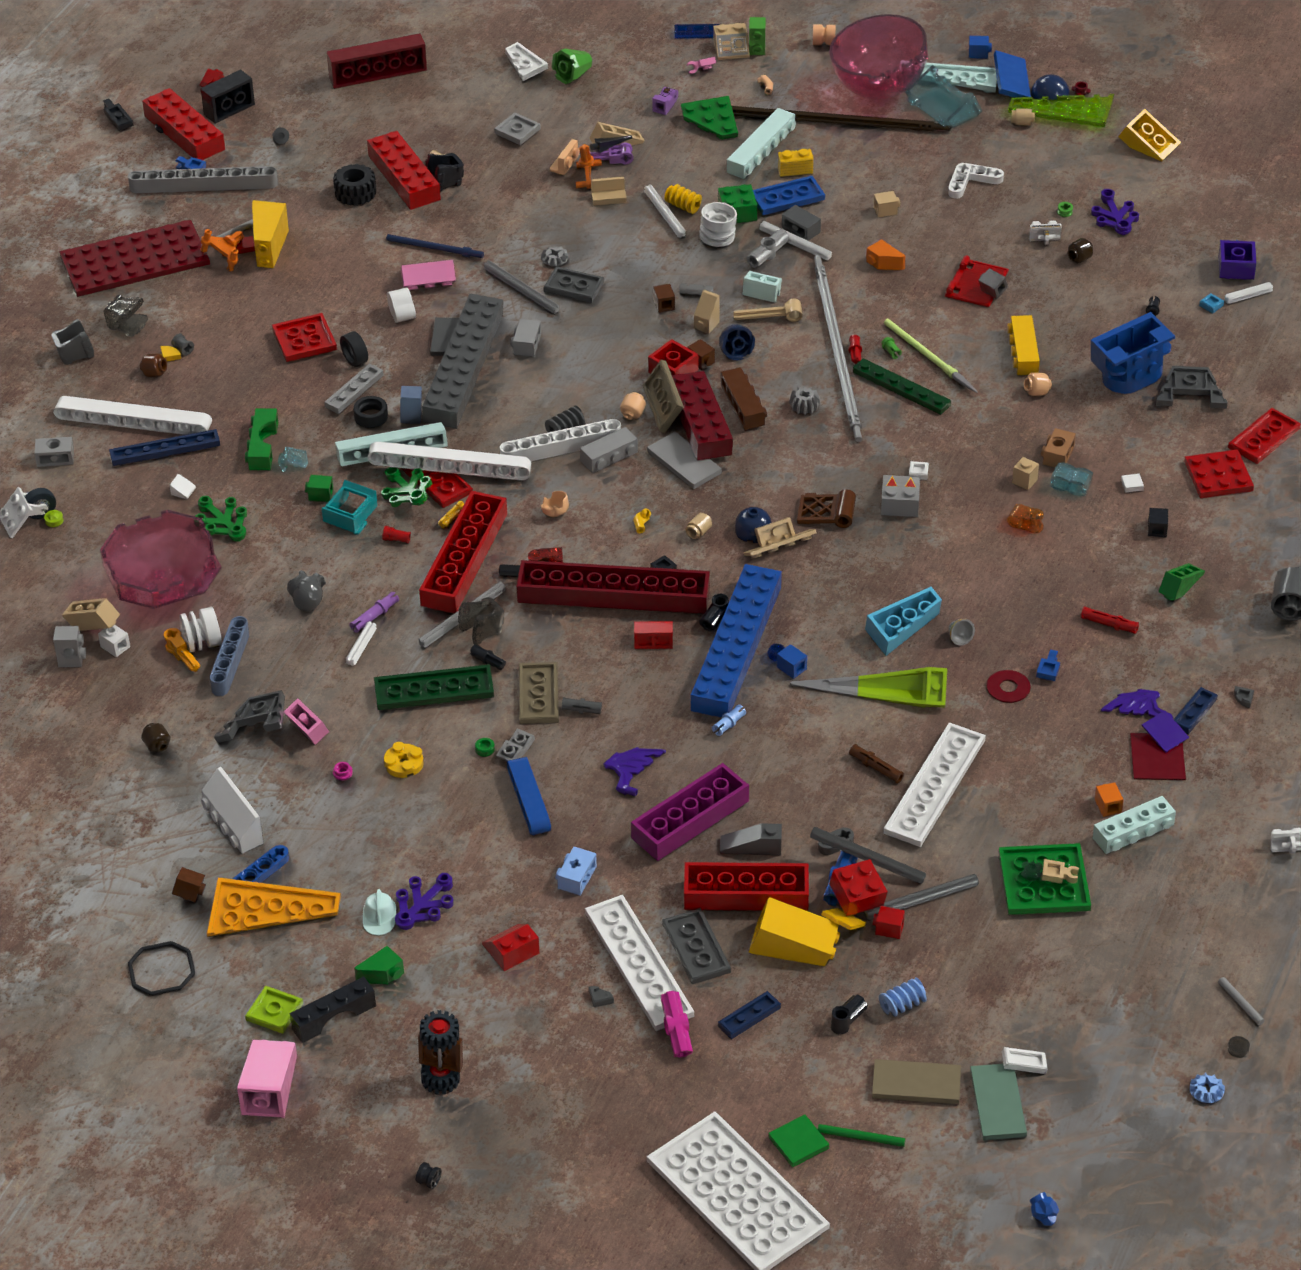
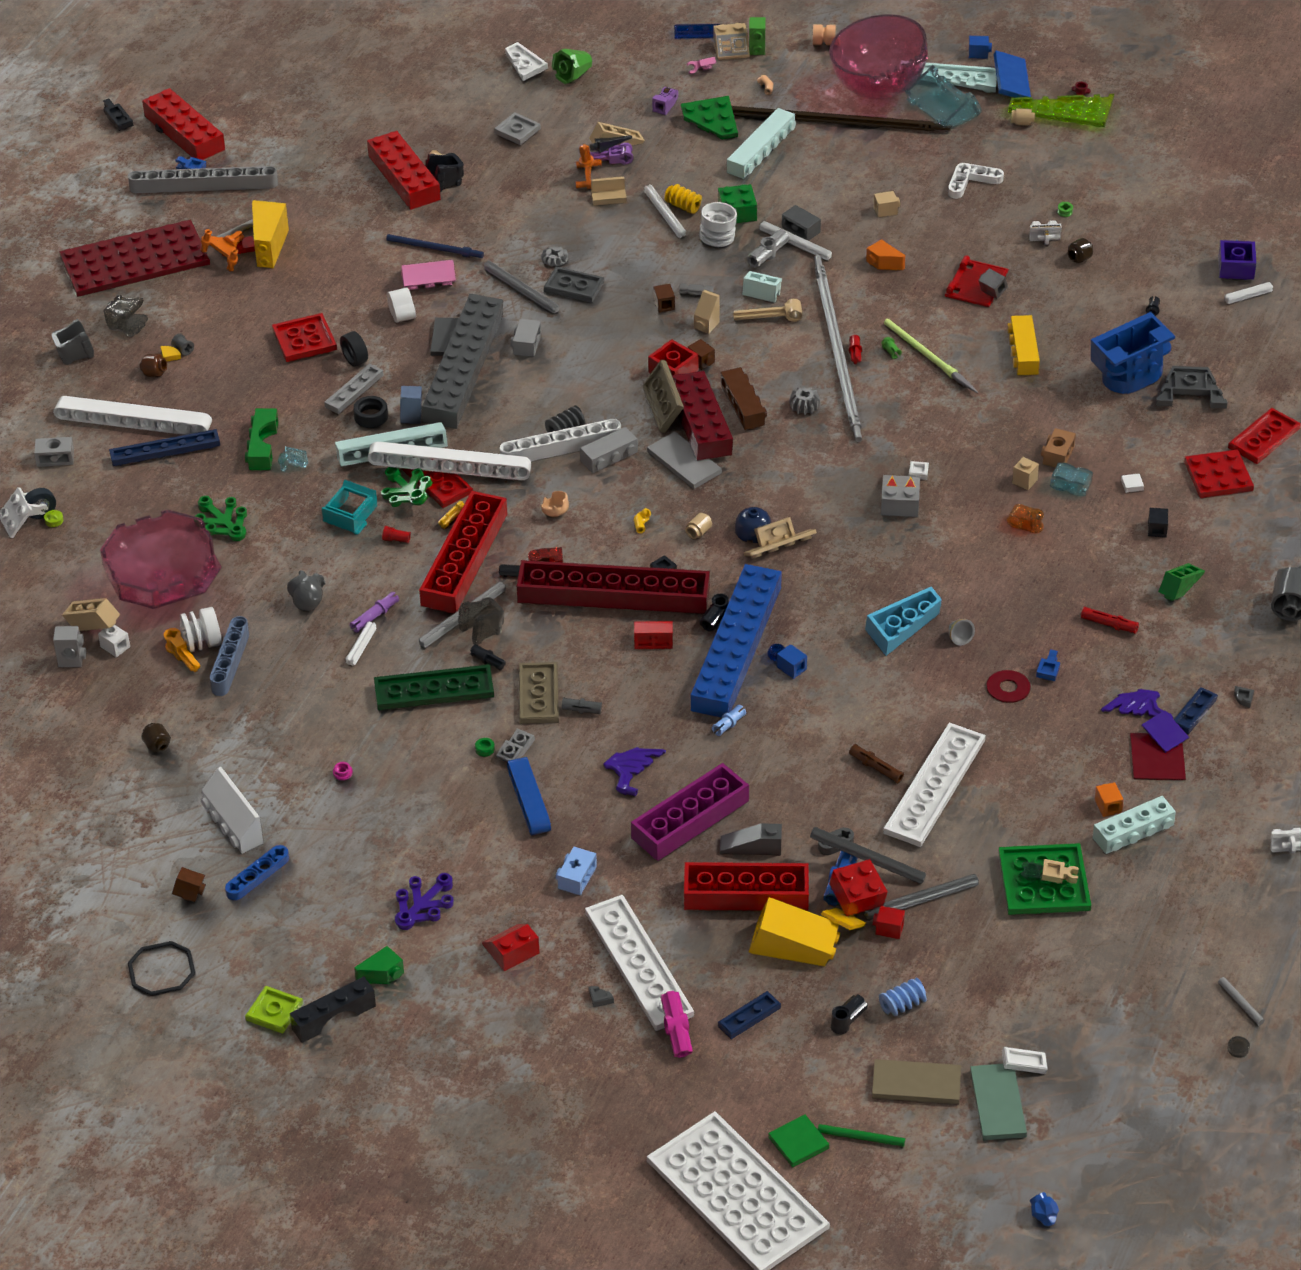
white slope [170,474,196,499] -> none
red bracket [200,68,224,87] -> none
black brick [200,69,255,124] -> none
light orange wing [207,877,341,937] -> none
dark grey wing [214,690,285,743] -> none
bright pink slope [237,1040,297,1118] -> none
dark grey plate [272,127,289,144] -> none
bright pink brick [284,699,329,745] -> none
green brick [305,475,334,502] -> none
dark red brick [327,33,427,89] -> none
black tyre [333,164,376,206] -> none
light aqua piece [363,889,396,936] -> none
yellow plate [384,742,424,778] -> none
black wheel [415,1162,442,1189] -> none
plate [418,1010,463,1095] -> none
light nougat bracket [550,139,580,175] -> none
light nougat head [620,392,646,420] -> none
dark grey tile [662,908,731,984] -> none
dark blue cylinder [719,324,755,360] -> none
blue plate [753,176,825,215] -> none
yellow brick [778,149,813,177] -> none
lime plate [790,667,947,708] -> none
reddish brown piece [797,489,856,528] -> none
dark green plate [853,358,951,415] -> none
light nougat head [1024,373,1052,396] -> none
dark blue piece [1031,74,1070,106] -> none
dark purple plant [1091,189,1139,235] -> none
yellow slope [1118,109,1181,162] -> none
light blue gear [1189,1072,1225,1103] -> none
dark azure tile [1199,293,1224,313] -> none

